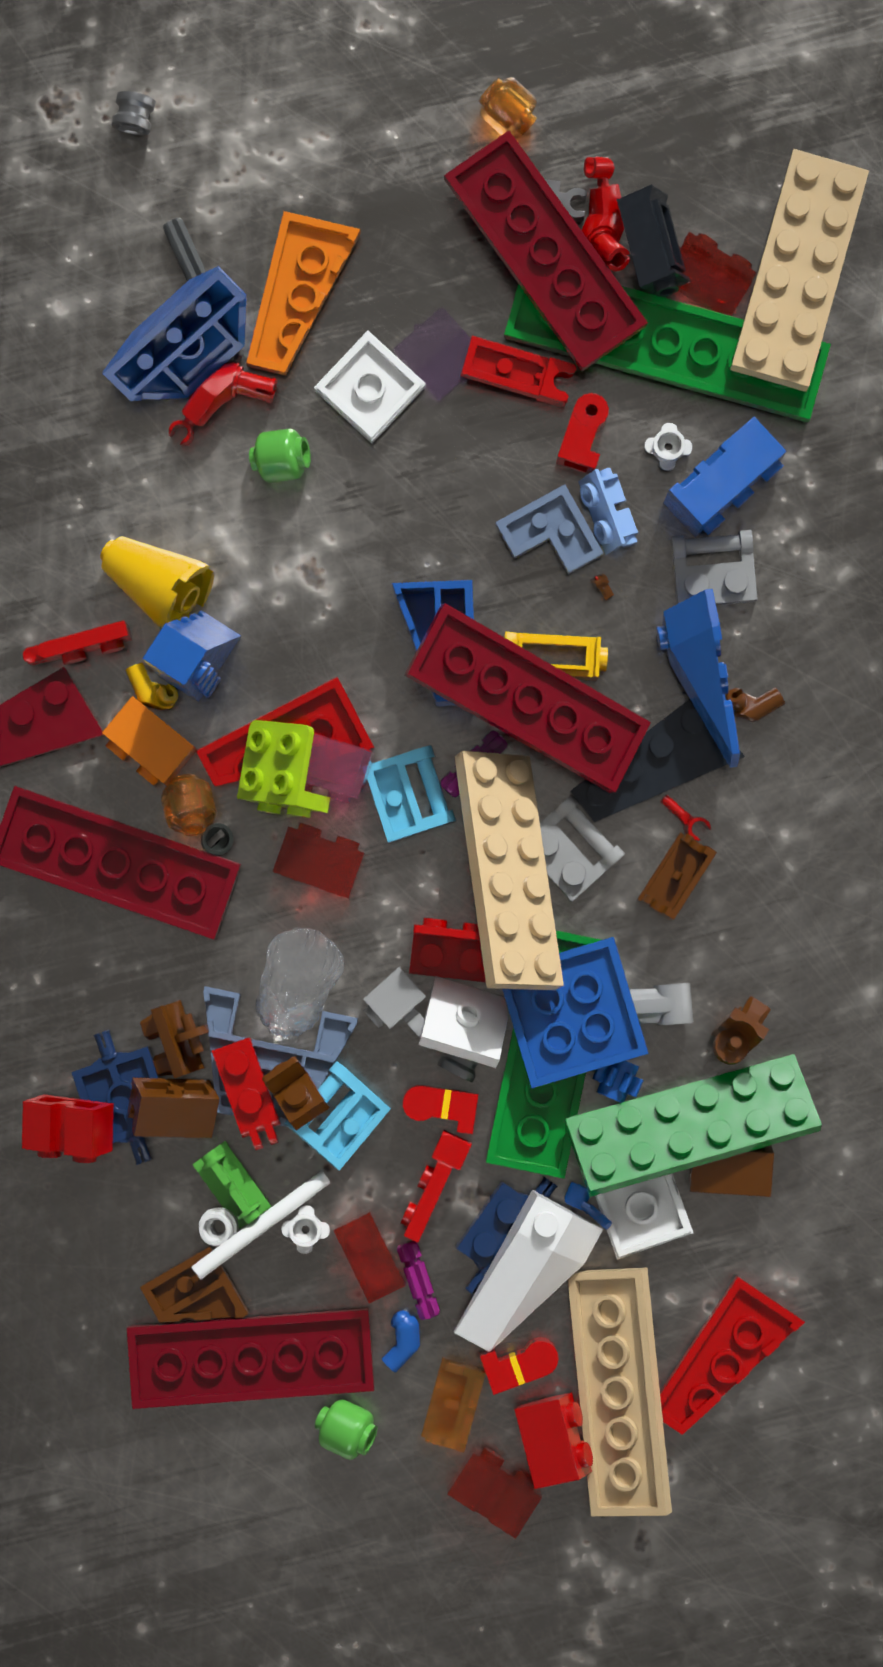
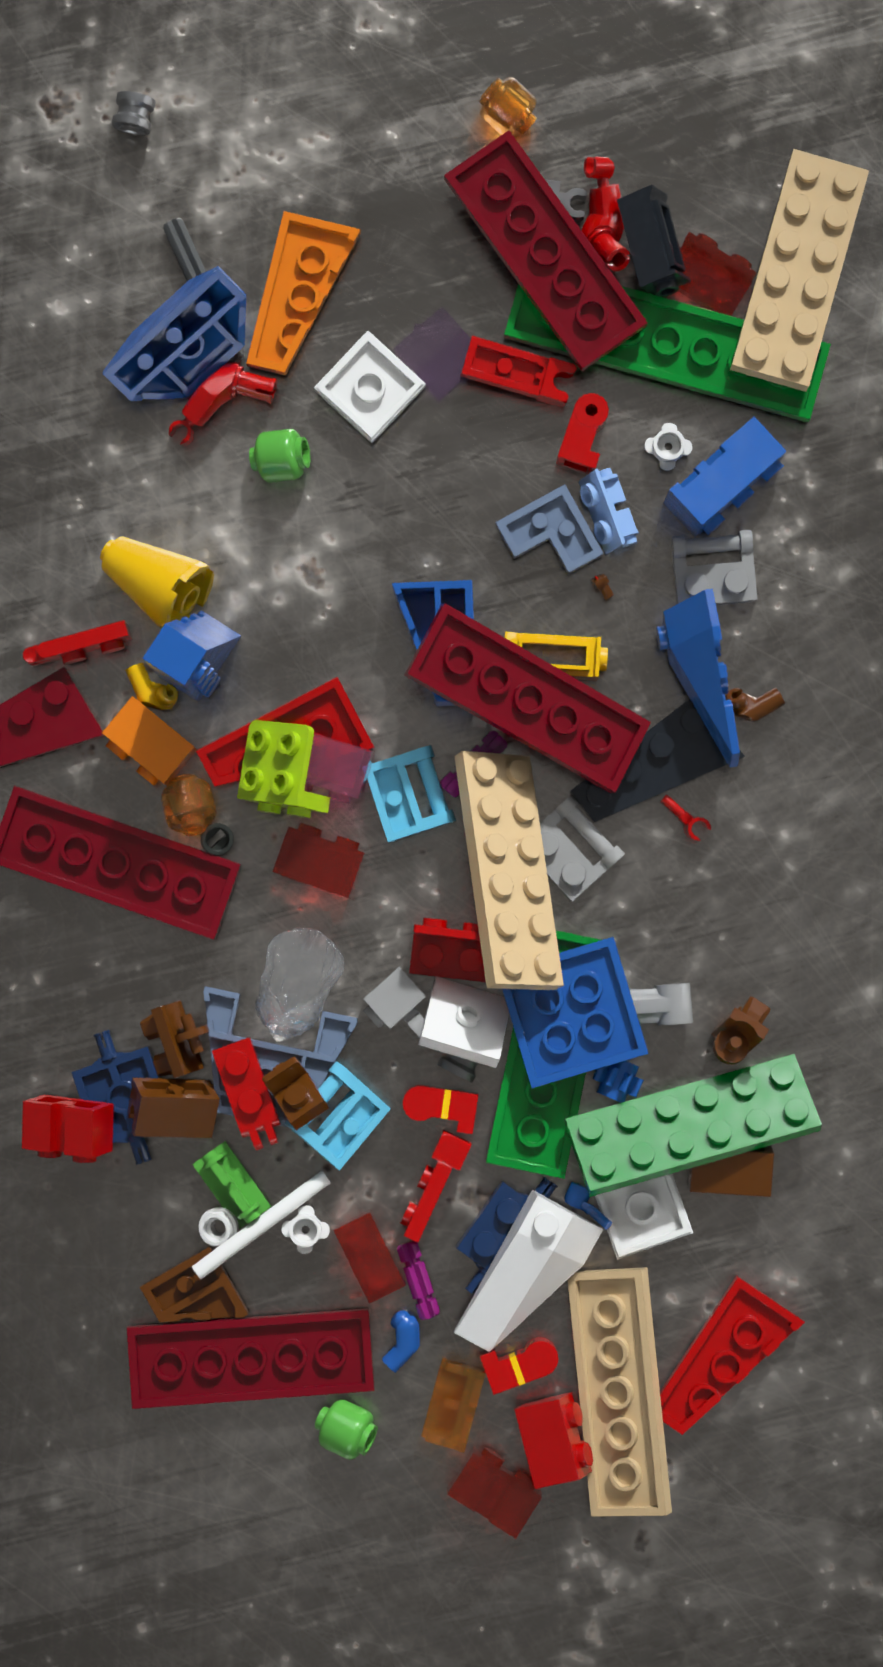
reddish brown hinge [637,832,717,921] -> none

